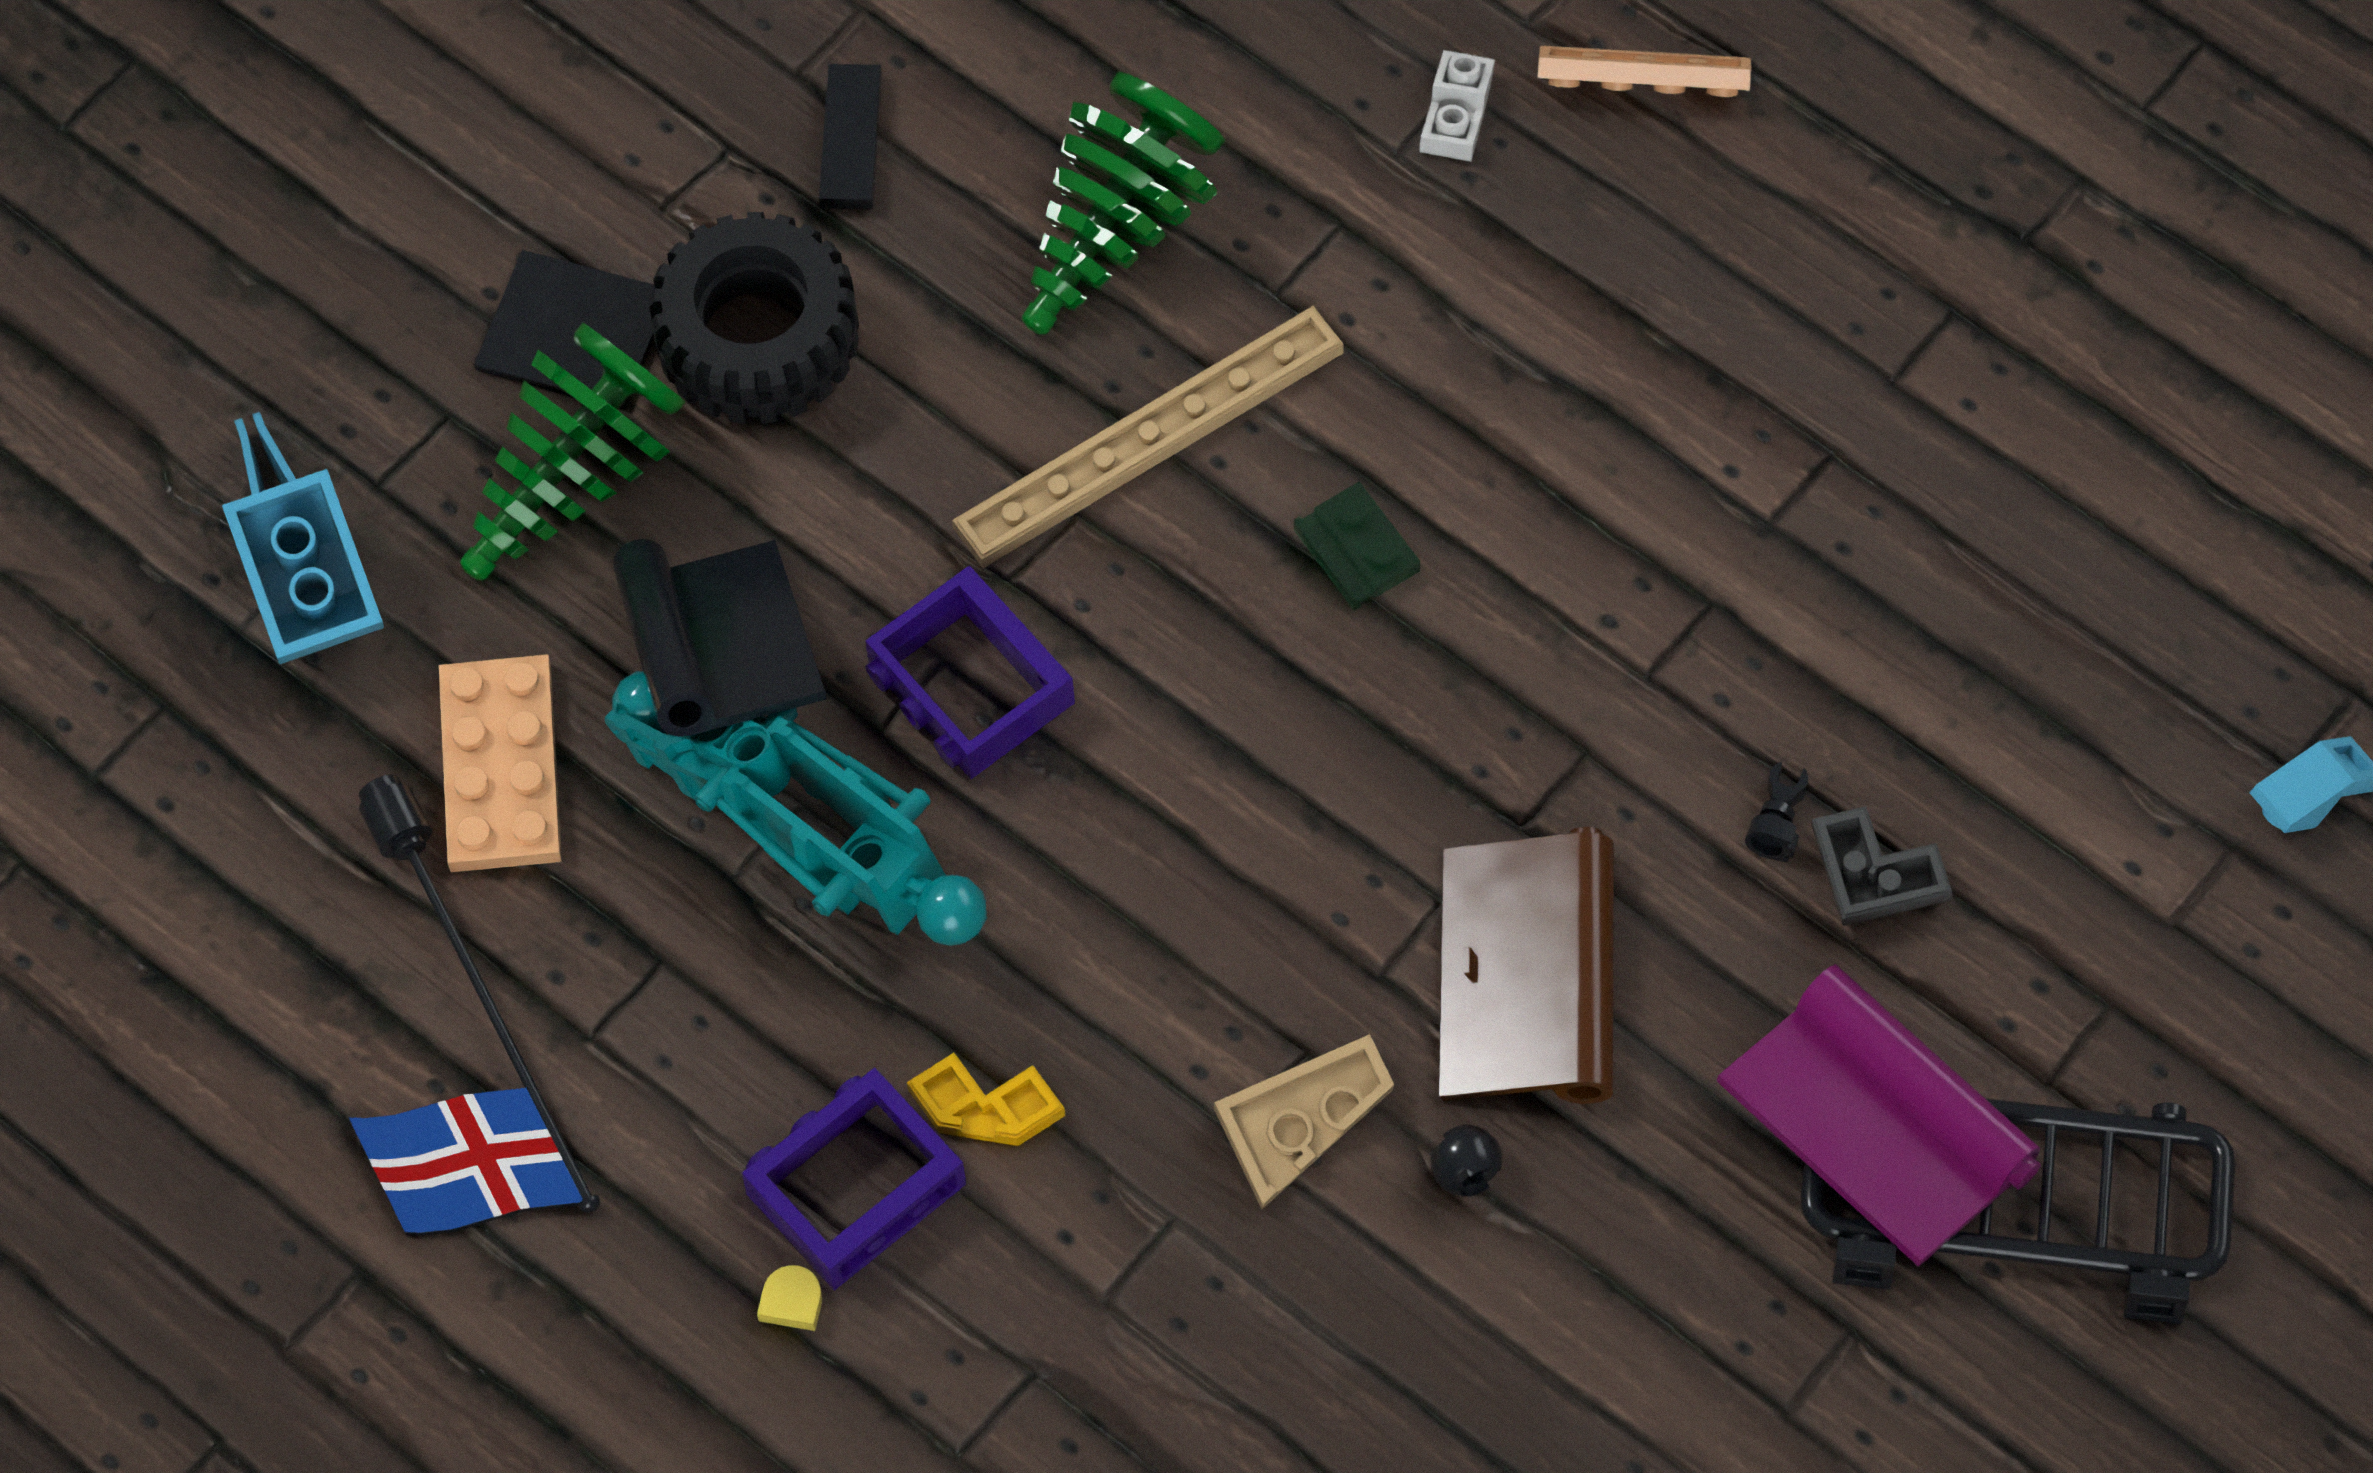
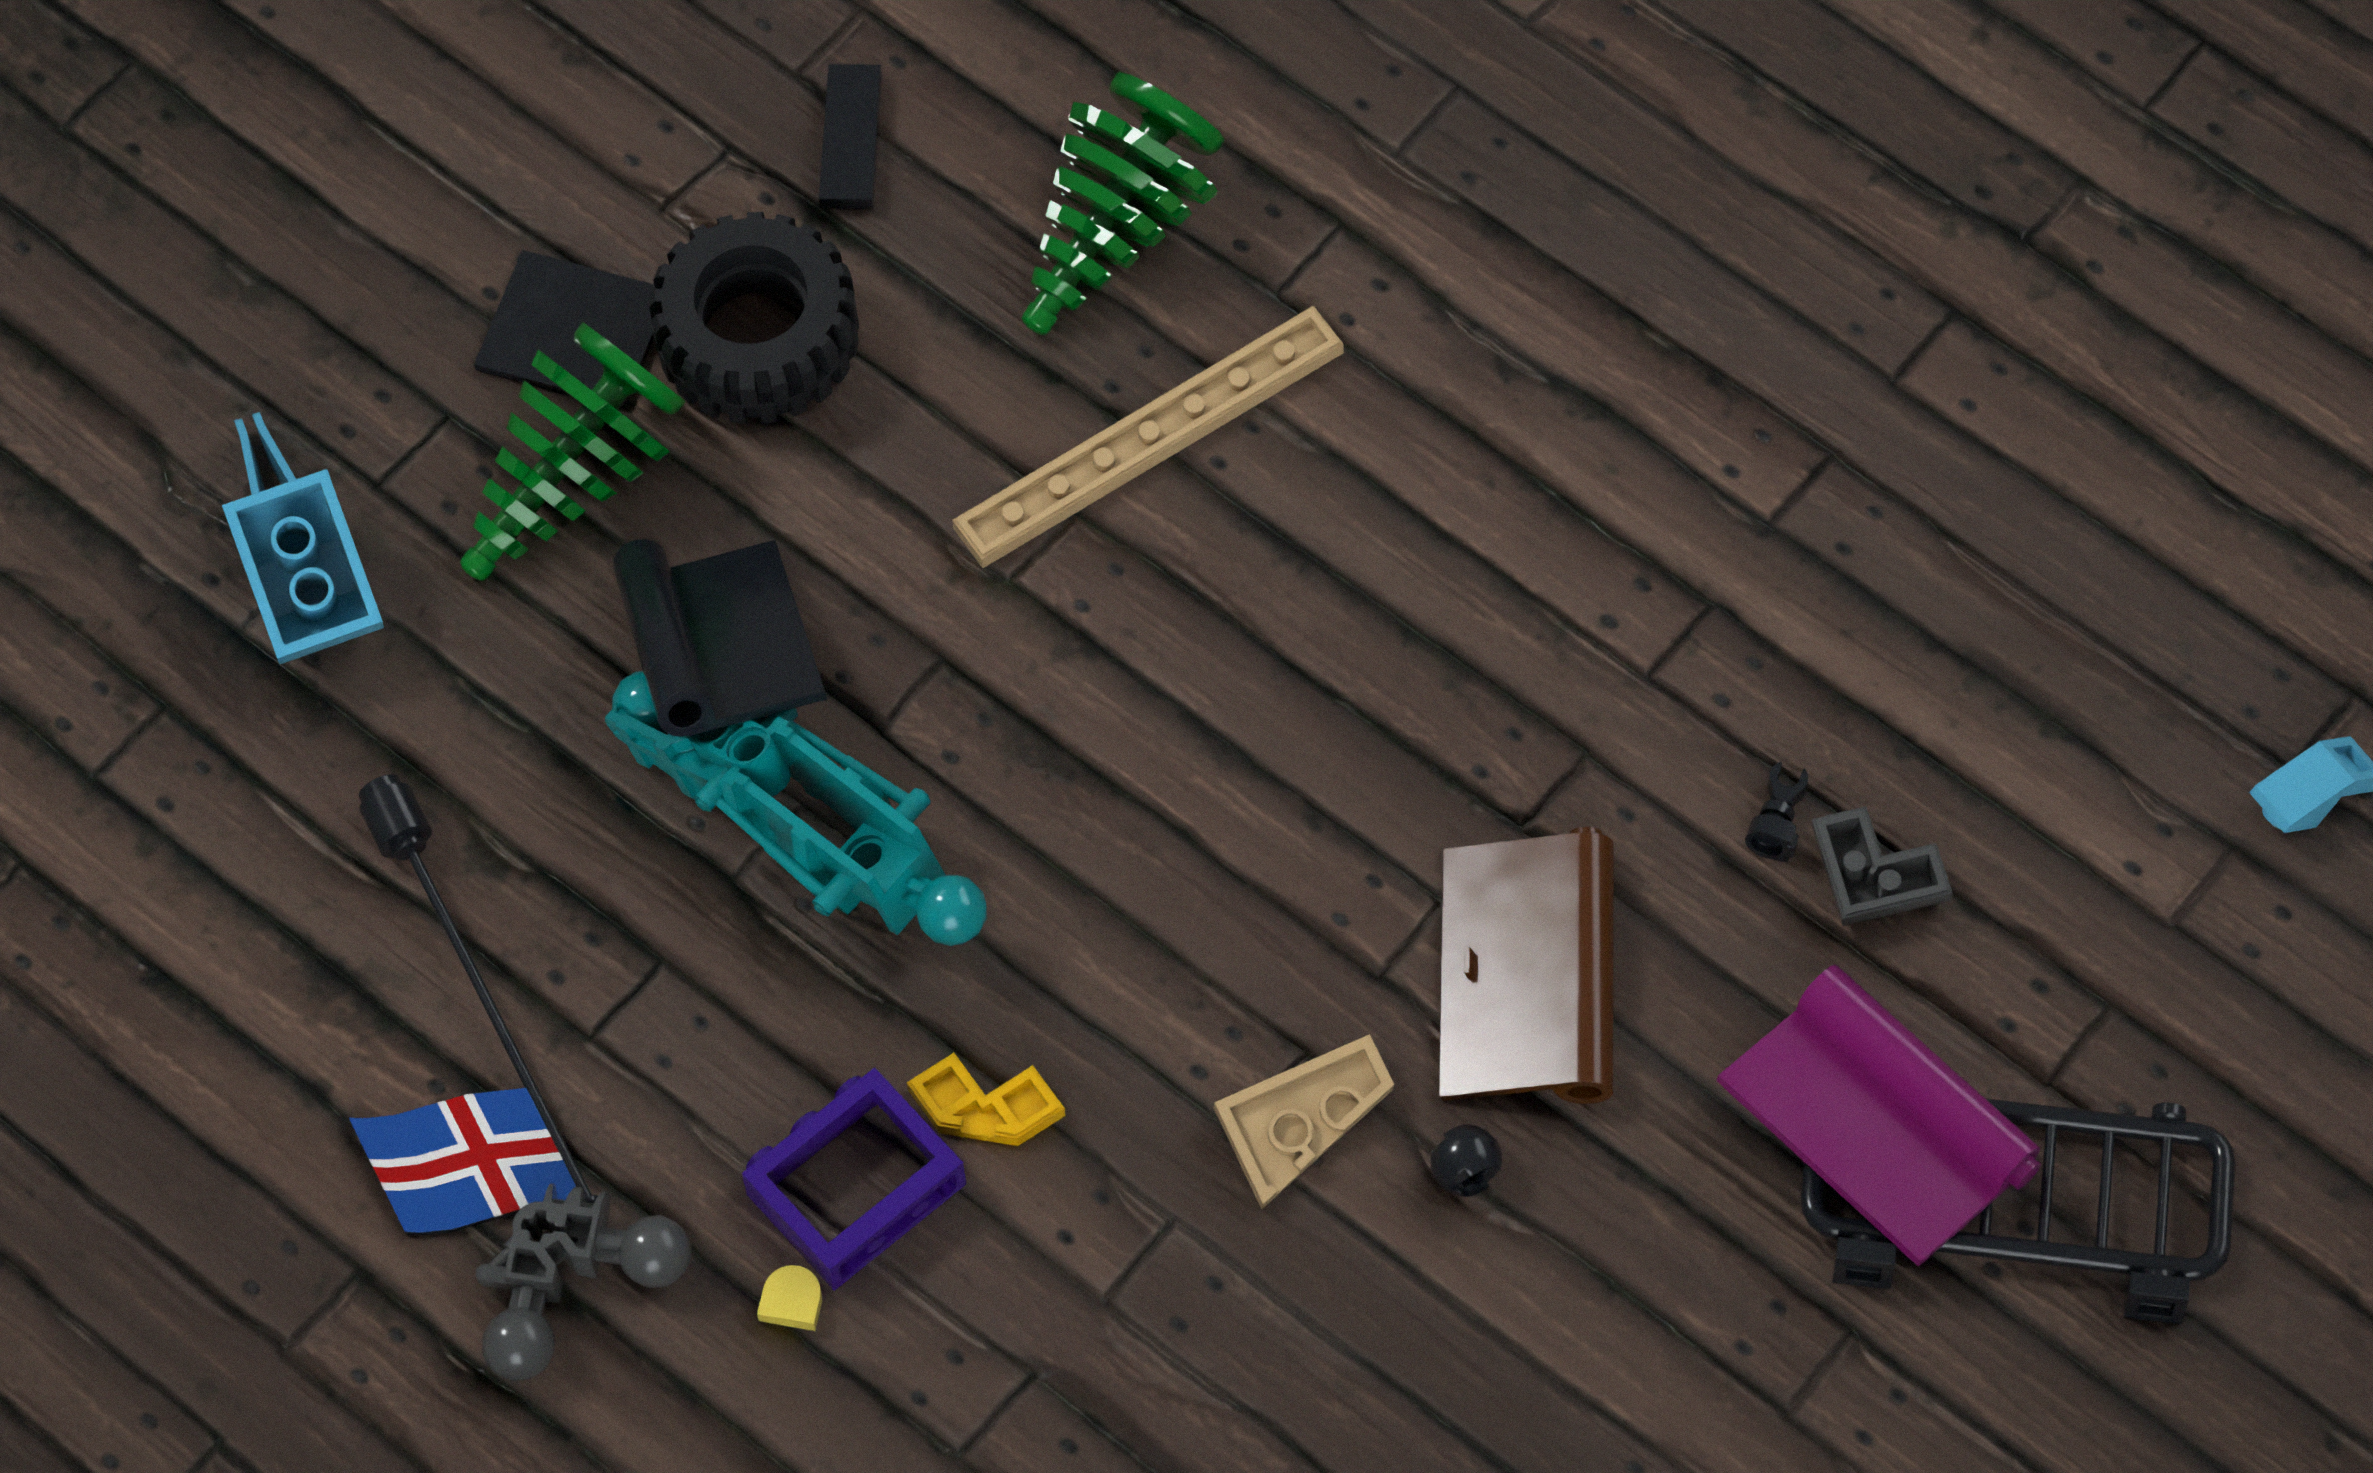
light nougat plate [439,654,562,873] -> none
dark purple window [865,565,1075,779] -> none
clear green plate [1293,481,1420,610] -> none
white slope [1420,50,1495,161] -> none
light nougat plate [1538,46,1751,97] -> none
none -> dark grey piece [476,1183,691,1381]

